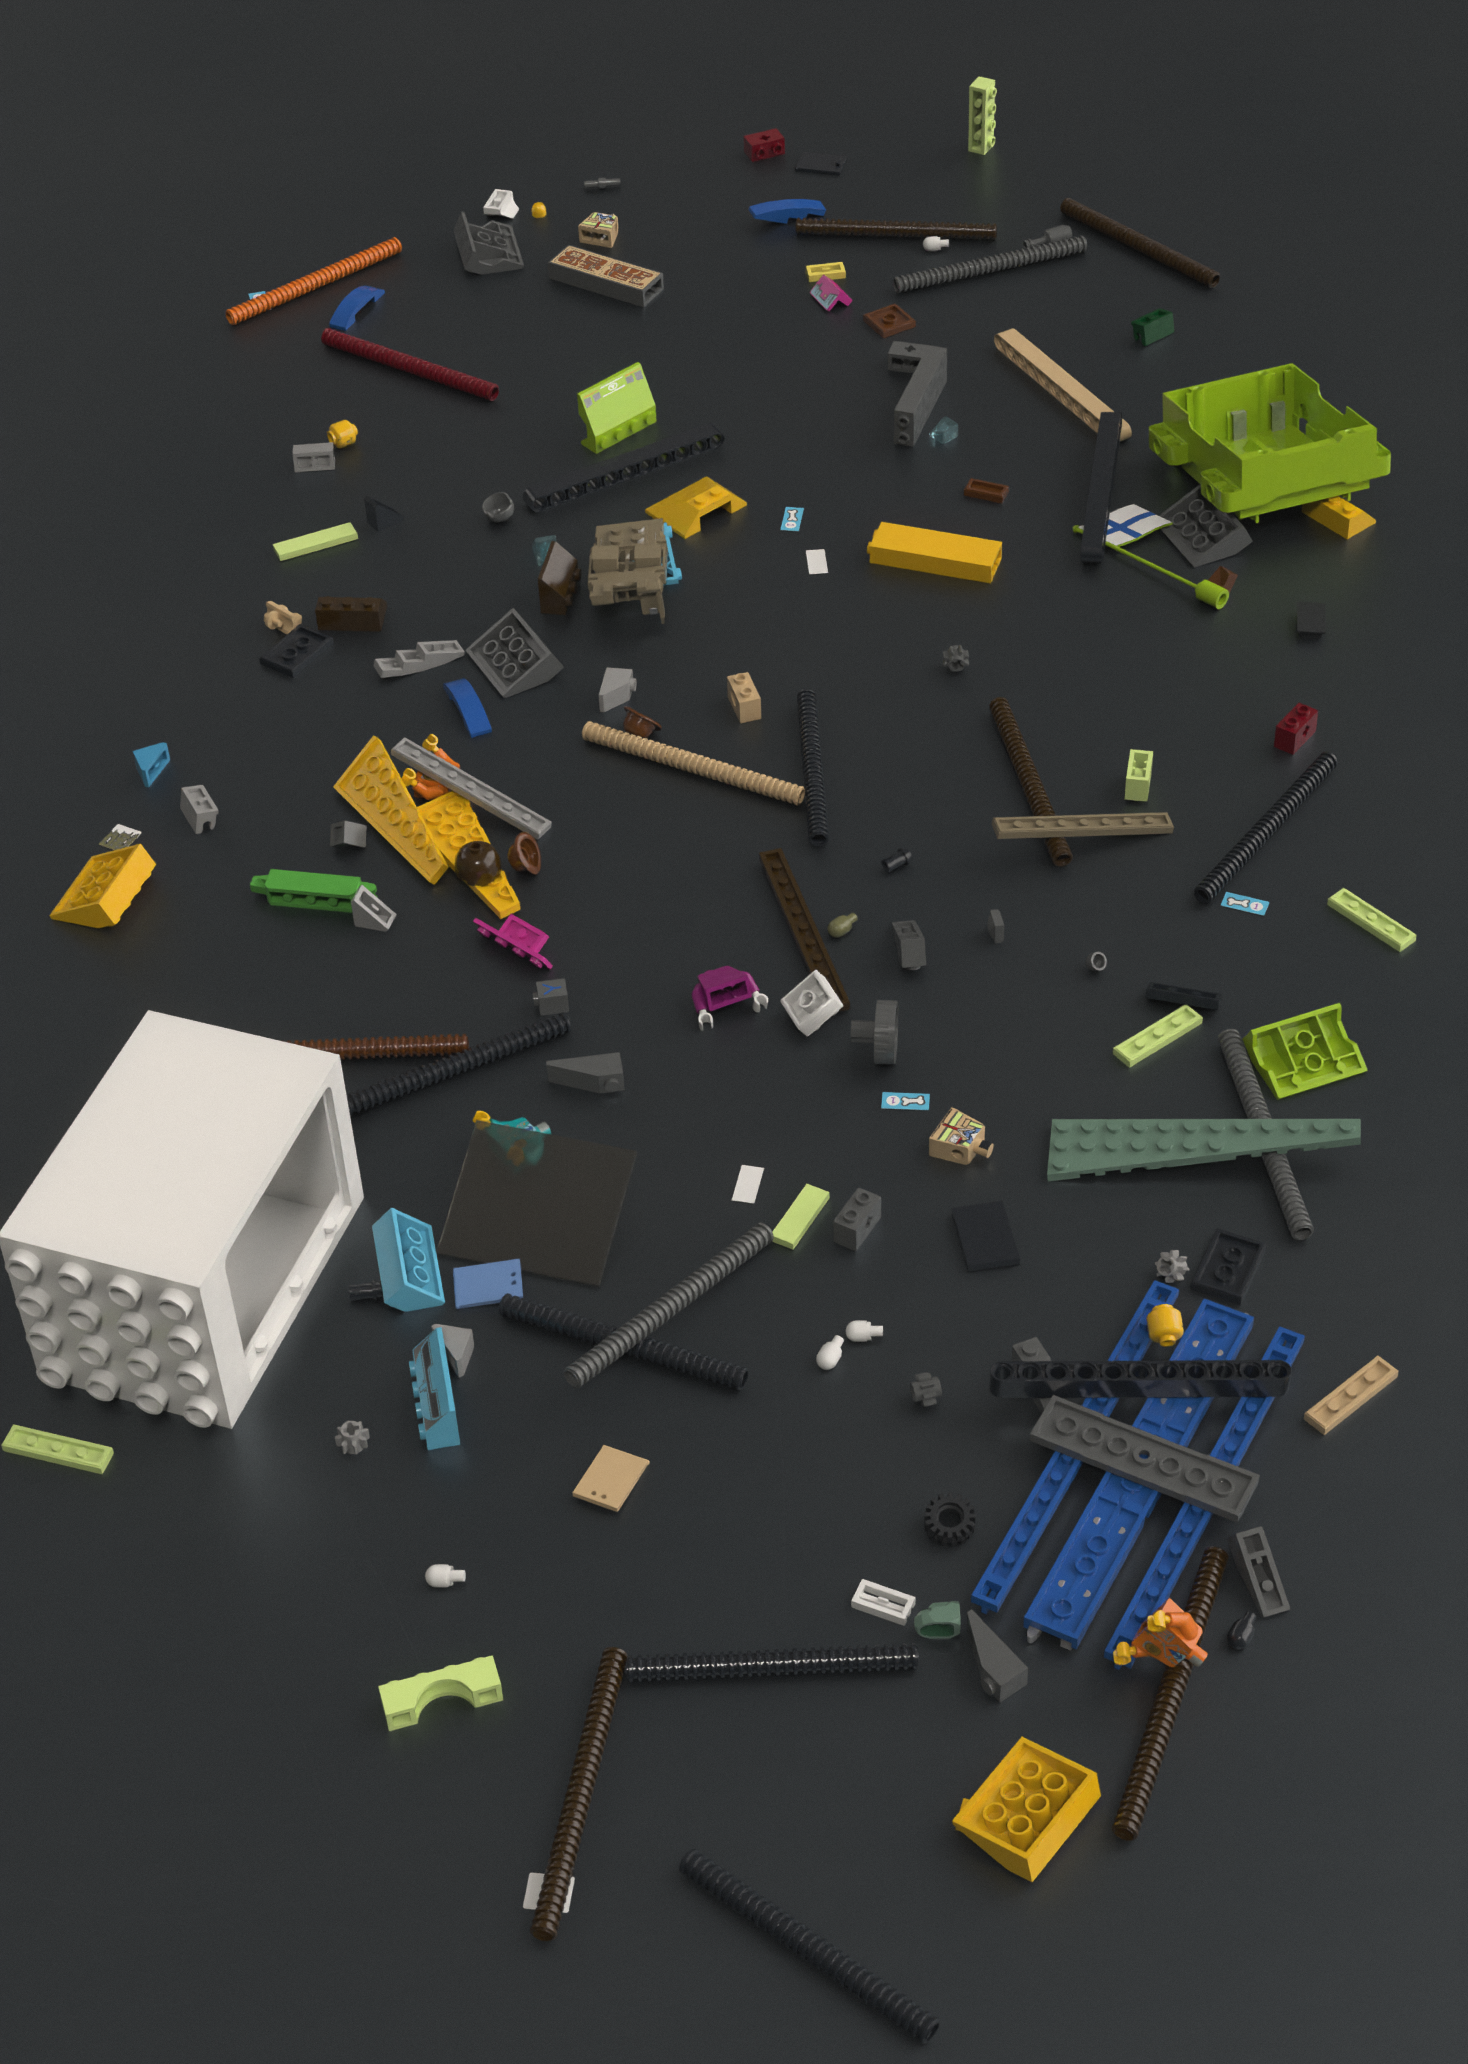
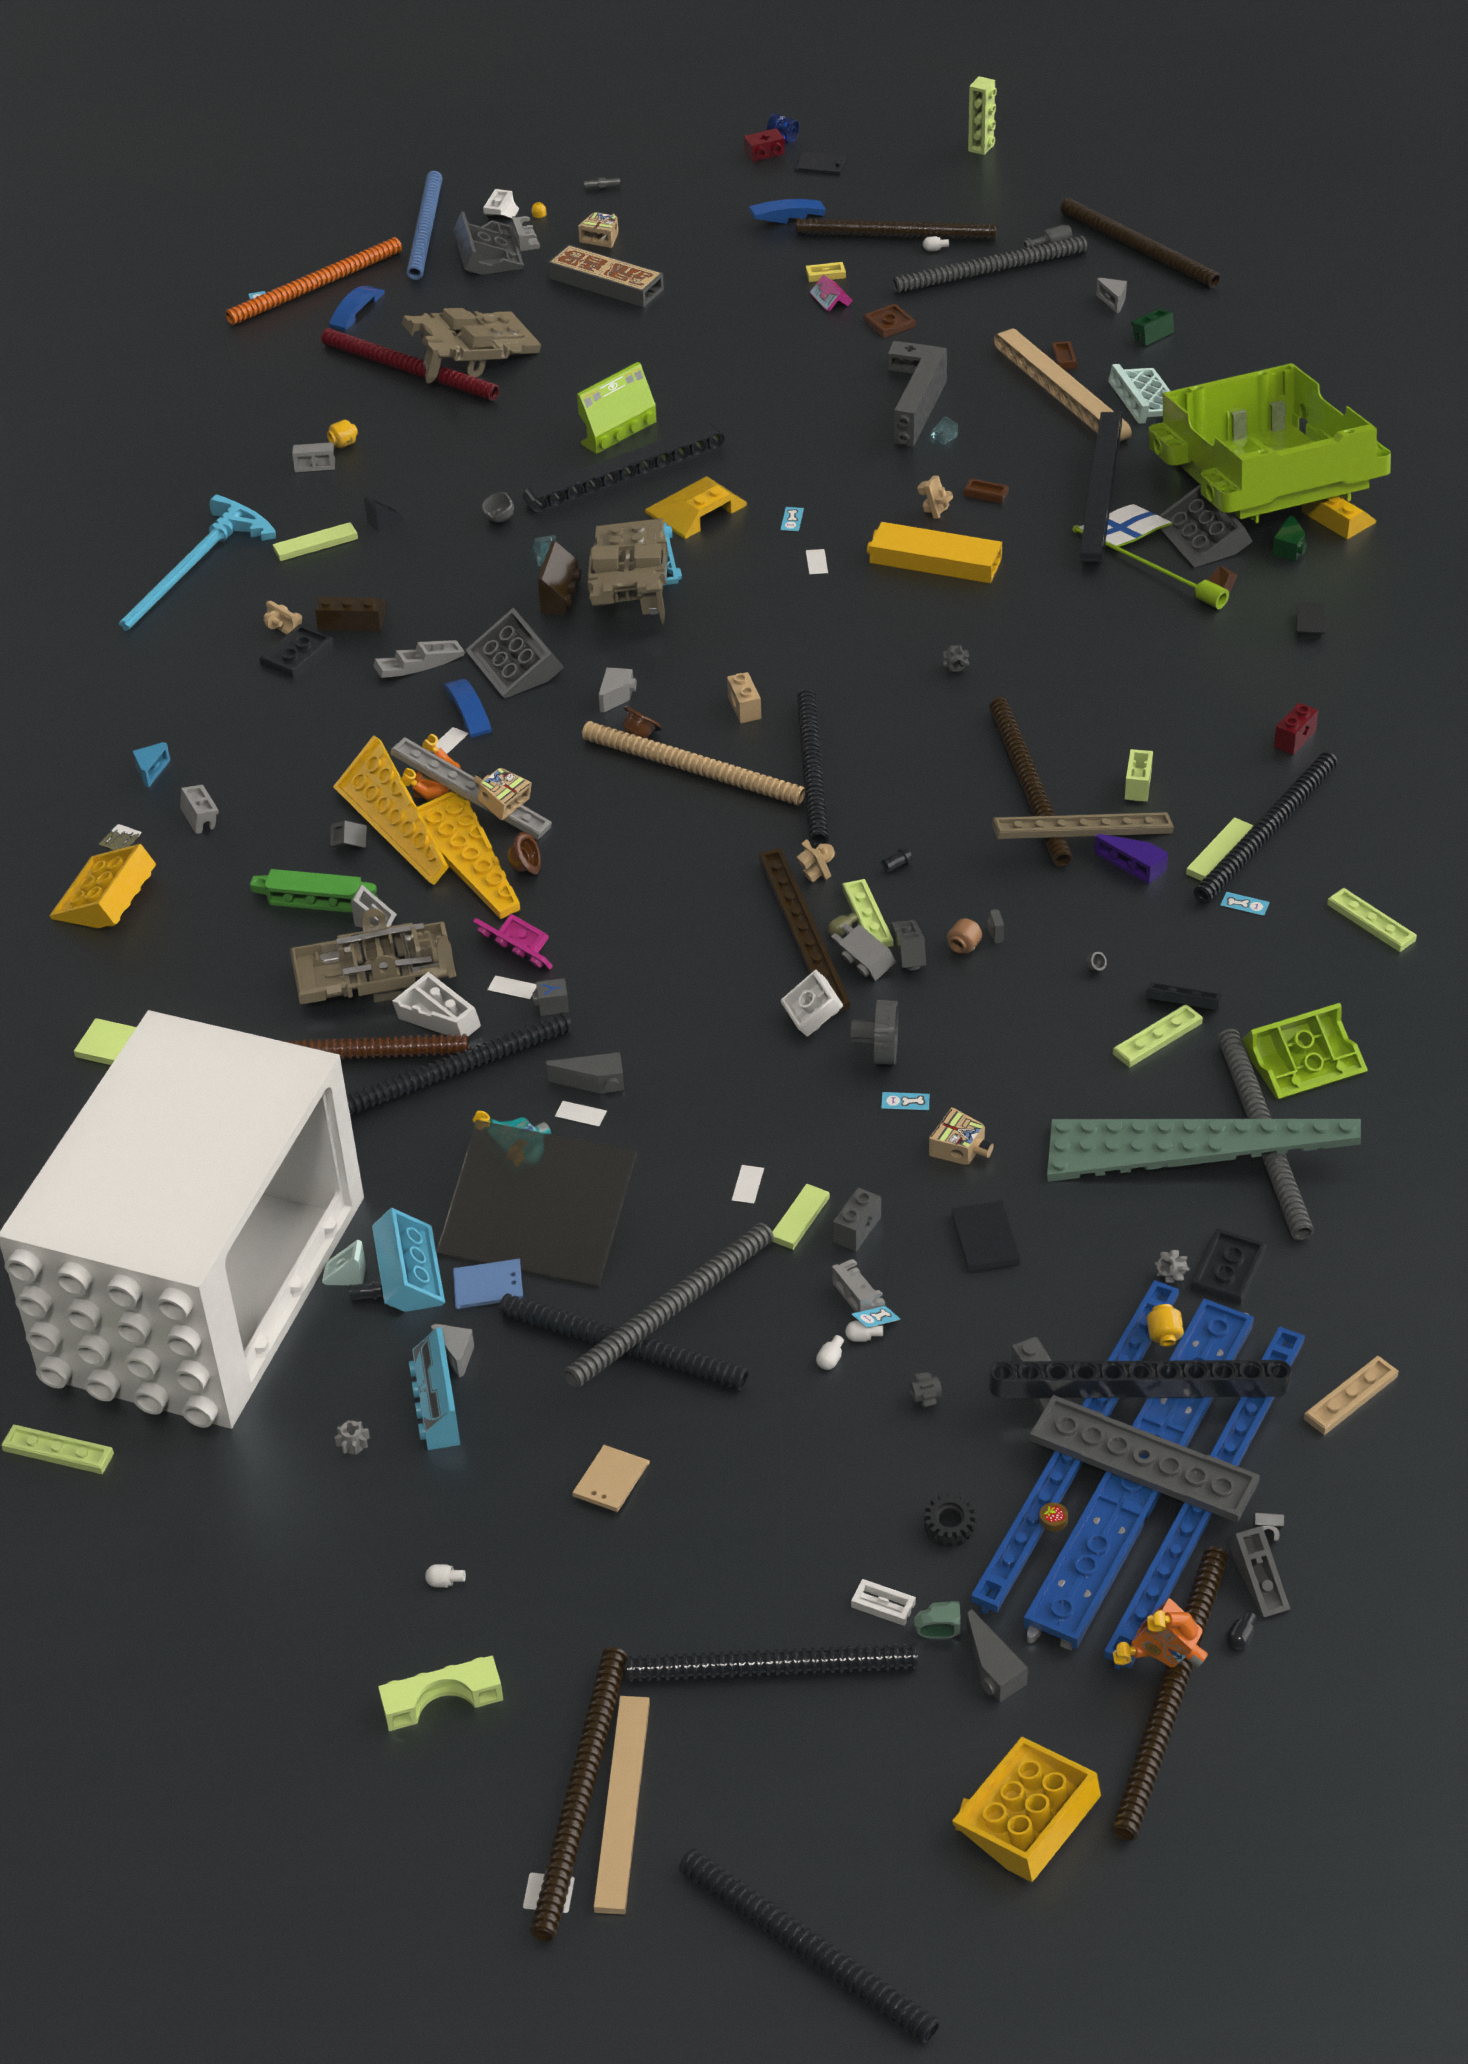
dark brown cylinder [455,841,501,886] -> none
magenta torso [692,966,768,1031] -> none
none -> yellowish green tile [74,1018,137,1065]
none -> medium azure piece [119,494,276,631]
none -> dark tan piece [290,908,457,1004]
none -> light aqua slope [322,1239,366,1286]
none -> white wedge [392,972,481,1036]
none -> dark tan piece [402,308,541,383]
none -> medium blue piece [407,171,442,280]
none -> white sticker [431,727,469,754]
none -> tan torso [474,768,532,820]
none -> white sticker [488,975,536,999]
none -> light grey hinge [512,216,540,251]
none -> white sticker [555,1101,607,1126]
none -> tan tile [594,1696,650,1915]
none -> clear blue wheel [767,113,800,143]
none -> tan hips [796,839,835,883]
none -> light grey hinge [831,923,896,981]
none -> light grey hinge [832,1259,885,1313]
none -> yellowish green tile [842,879,893,947]
none -> medium azure sticker [852,1306,901,1328]
none -> tan hips [917,476,953,519]
none -> medium nougat head [947,918,982,954]
none -> pearl gold tile [1039,1502,1068,1532]
none -> reddish brown tile [1051,341,1077,370]
none -> dark purple slope [1095,834,1168,884]
none -> light grey slope [1096,278,1127,313]
none -> light aqua fence [1108,364,1170,423]
none -> yellowish green tile [1186,817,1254,881]
none -> tile [1253,1513,1284,1542]
none -> dark green slope [1272,516,1307,562]

